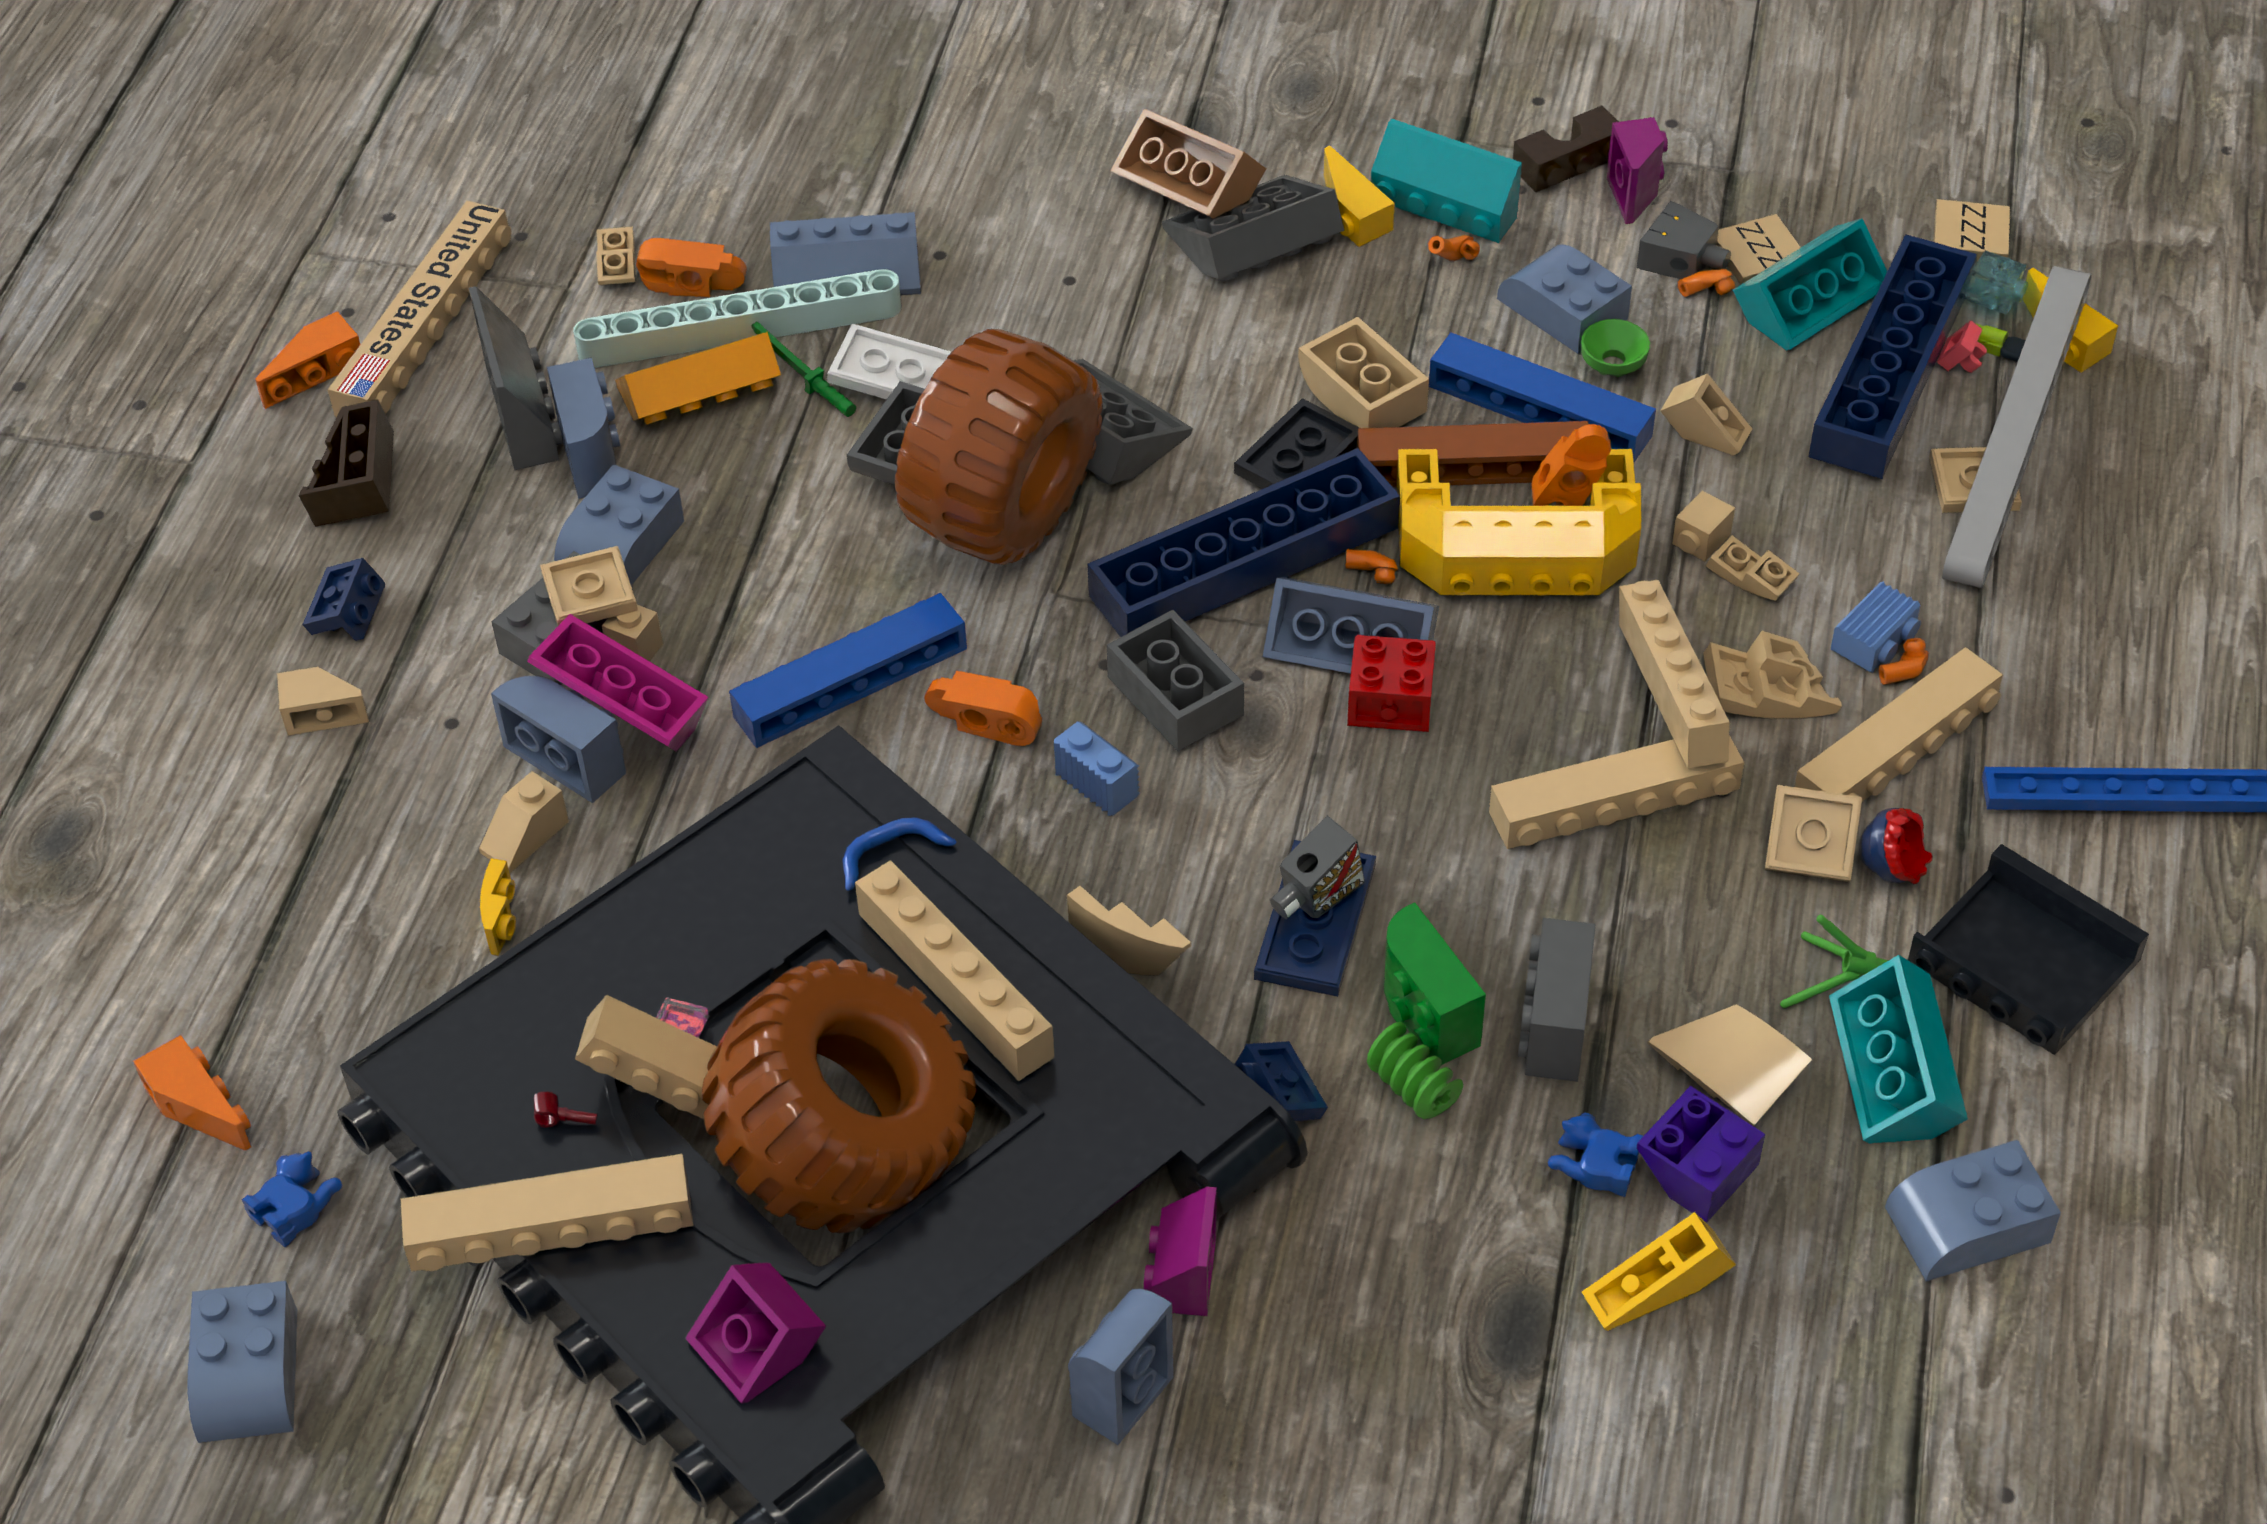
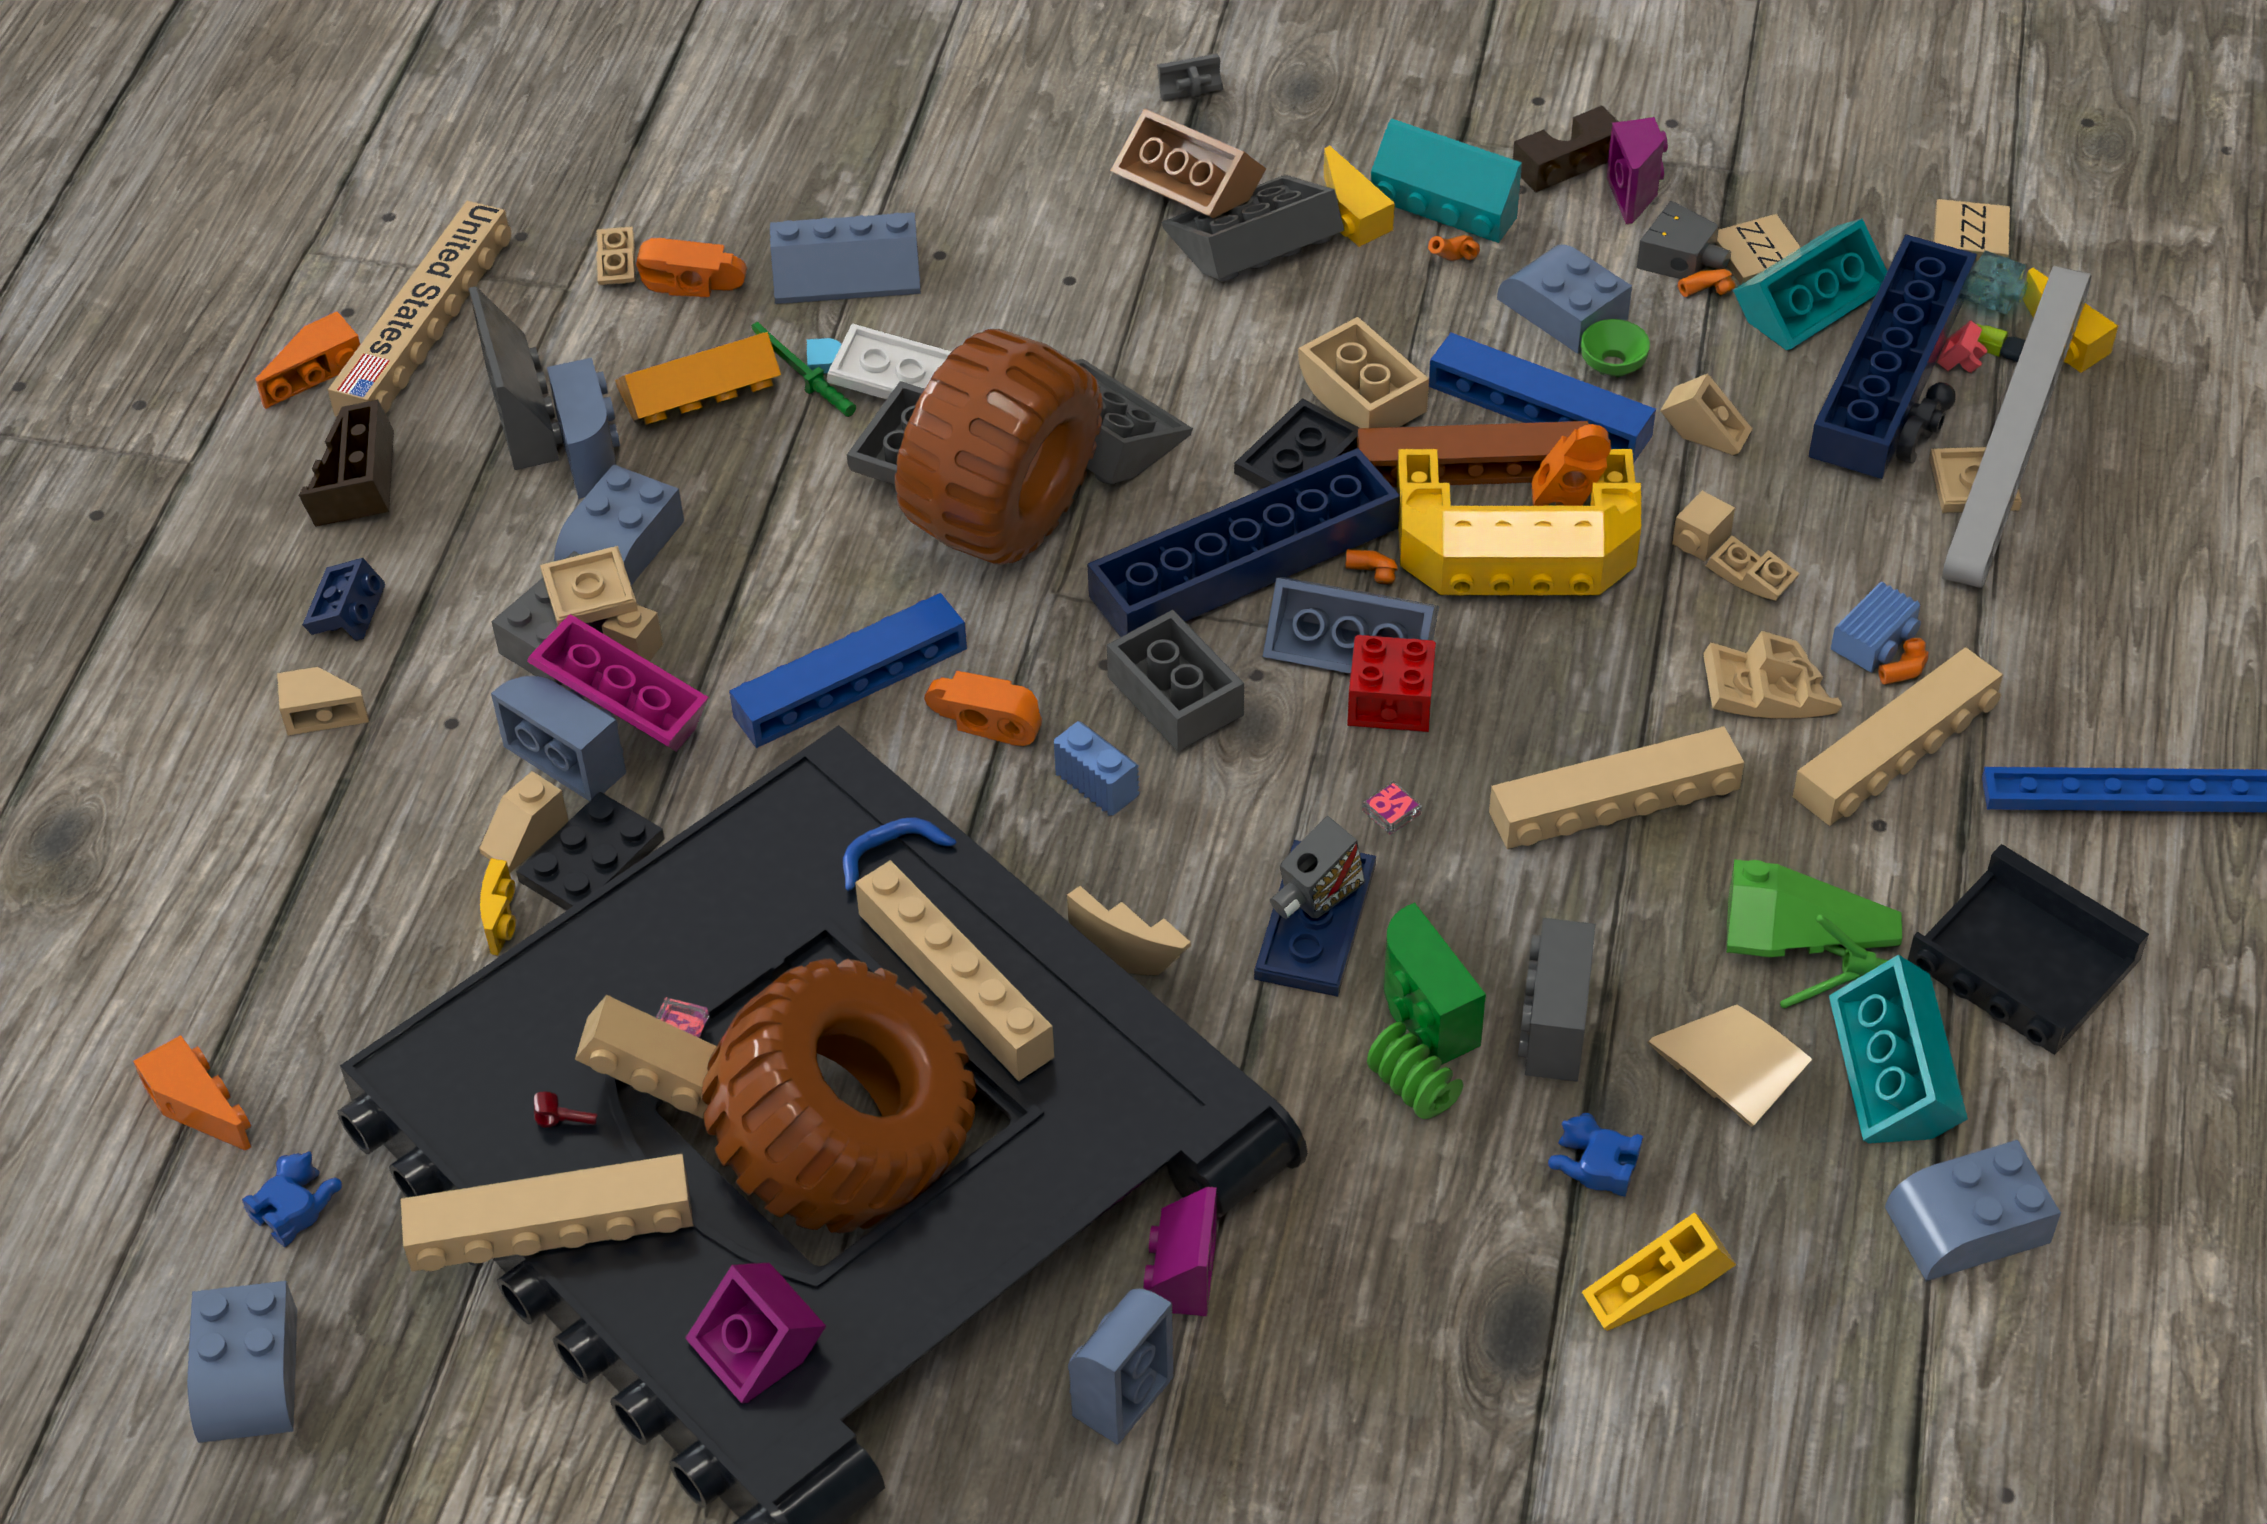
light aqua beam [573,269,901,368] -> none
dark blue bracket [1235,1041,1328,1121] -> none
tan brick [1619,580,1730,768] -> none
dark purple slope [1637,1086,1765,1223] -> none
tan tile [1764,785,1862,882] -> none
red hair [1859,808,1933,884] -> none
none -> black plate [516,792,664,911]
none -> medium azure tile [807,338,842,374]
none -> dark grey hips [1157,54,1223,101]
none -> tile [1362,781,1422,835]
none -> bright green wedge [1726,859,1902,957]
none -> black piece [1896,382,1956,464]

